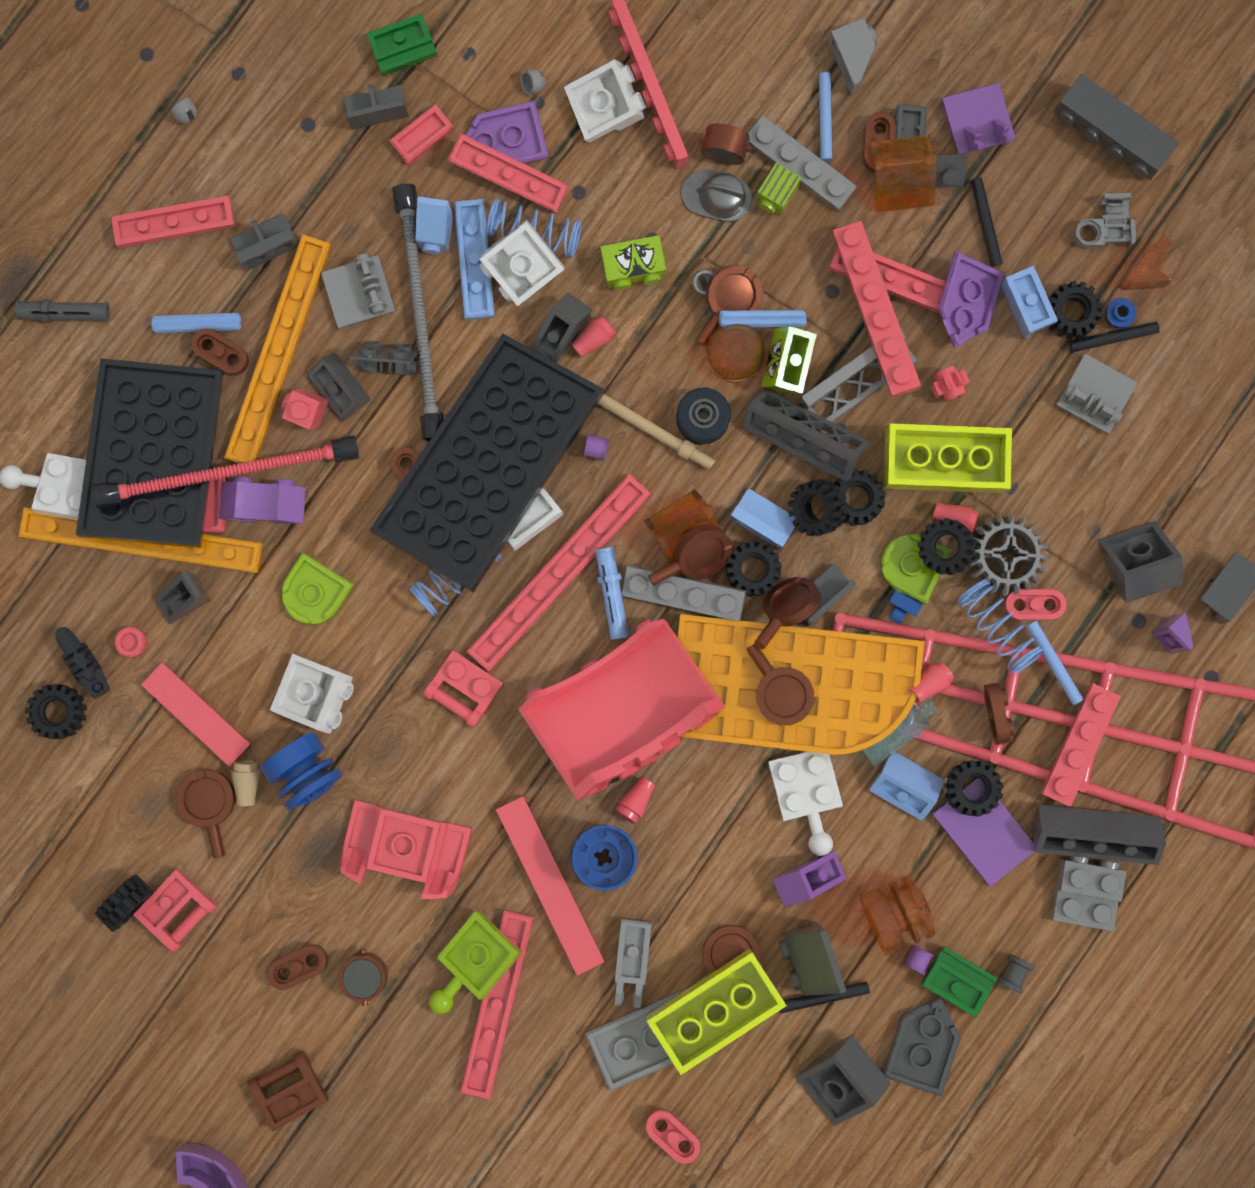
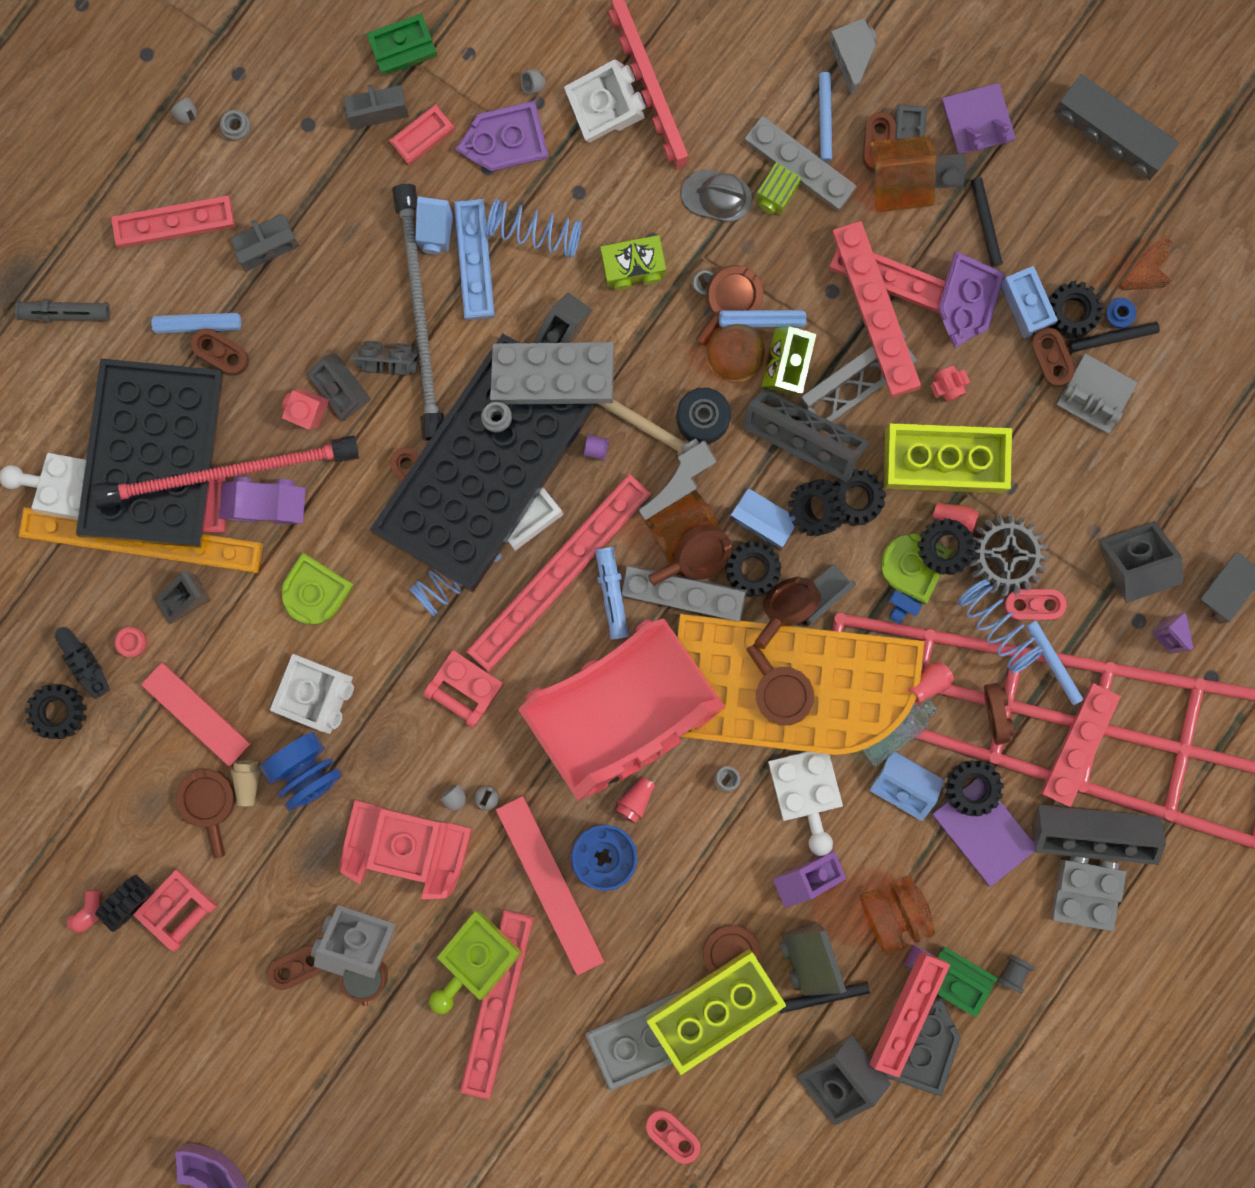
light orange tile [224,234,332,464] -> none
copper plate [247,1050,329,1132] -> none
light grey hinge [321,254,395,329] -> none
coral tile [448,133,569,213] -> none
white plate [479,220,565,306] -> none
coral cone [571,315,616,357] -> none
light grey hinge [614,919,652,1008] -> none
copper piece [699,123,752,165] -> none
light grey piece [1073,193,1136,249] -> none
none -> coral arm [67,890,101,933]
none -> light grey plate [220,110,250,140]
none -> light grey plate [311,905,396,979]
none -> light grey hinge [439,784,466,810]
none -> light grey hinge [474,786,499,810]
none -> light grey plate [481,402,512,432]
none -> light grey plate [490,342,614,404]
none -> light grey slope [639,438,717,520]
none -> light grey hinge [714,766,740,792]
none -> coral plate [869,951,951,1078]
none -> copper plate [1032,328,1075,387]

